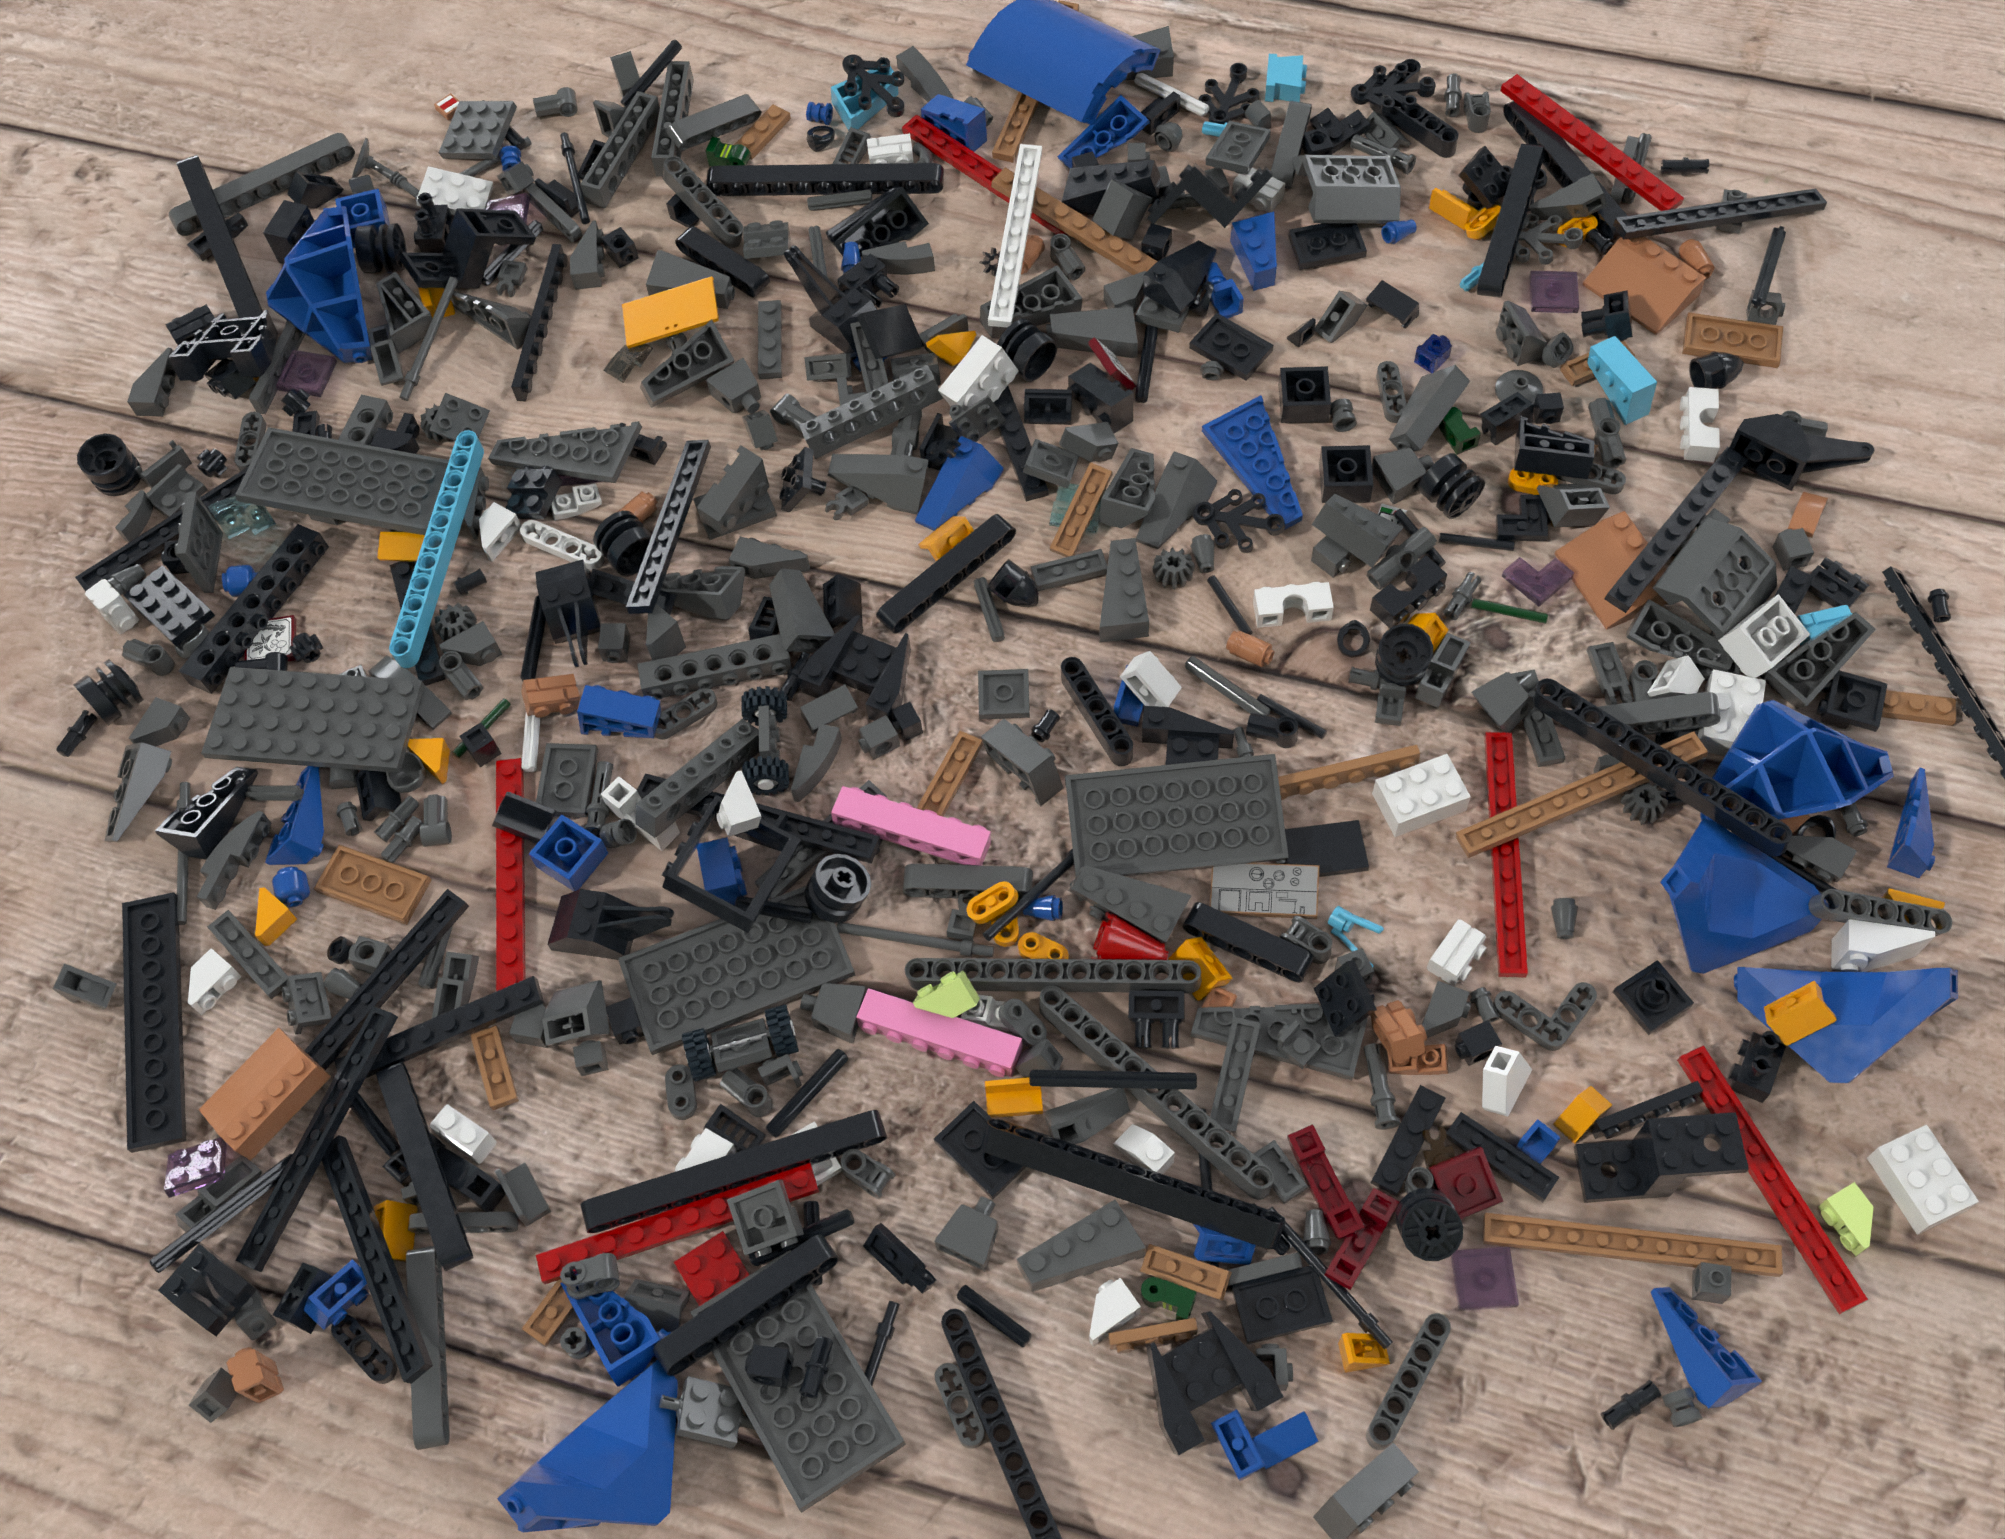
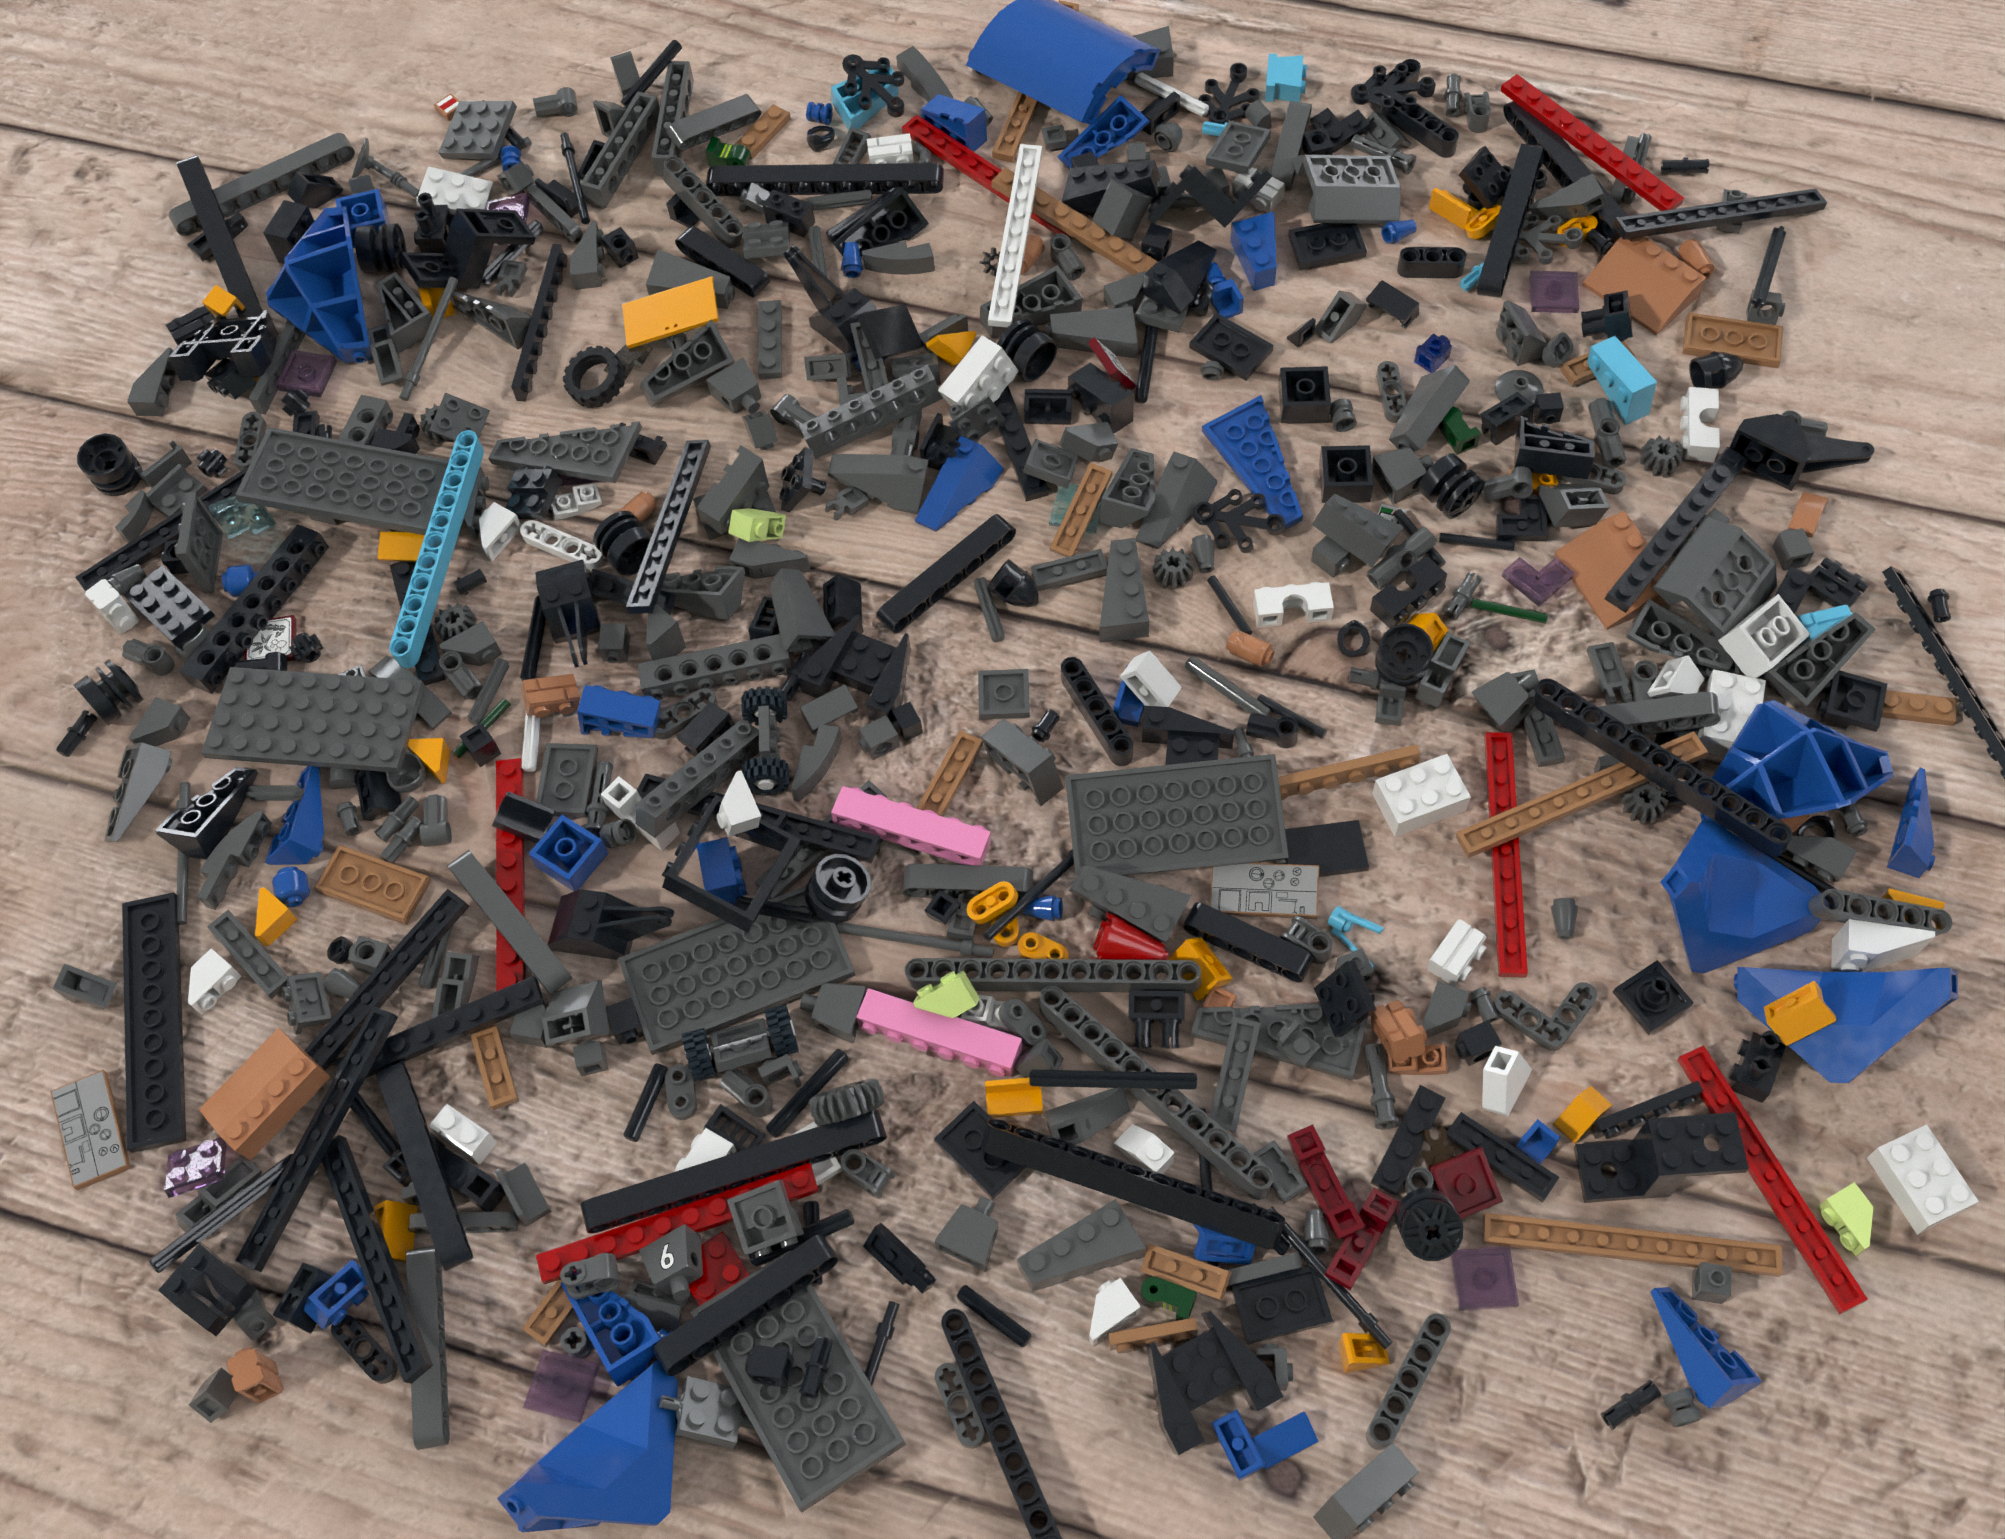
black brick [837,253,900,309] -> none
light orange panel [918,516,974,561] -> none
none -> light grey tile [50,1070,131,1190]
none -> light orange panel [202,285,245,316]
none -> dark grey beam [447,850,572,995]
none -> dark grey axle [468,658,509,725]
none -> clear purple plate [523,1350,600,1423]
none -> black tyre [563,346,626,408]
none -> black axle [624,1063,668,1142]
none -> dark grey torso [639,1224,703,1301]
none -> black hinge [677,702,735,757]
none -> yellowish green slope [728,508,786,542]
none -> dark grey bracket [738,183,771,214]
none -> black brick [763,190,815,238]
none -> dark grey gear [809,1078,884,1125]
none -> black slope [924,890,961,925]
none -> dark grey plate [1042,125,1067,150]
none -> black beam [1397,247,1467,278]
none -> dark grey piece [1483,466,1533,502]
none -> dark grey gear [1640,435,1683,478]

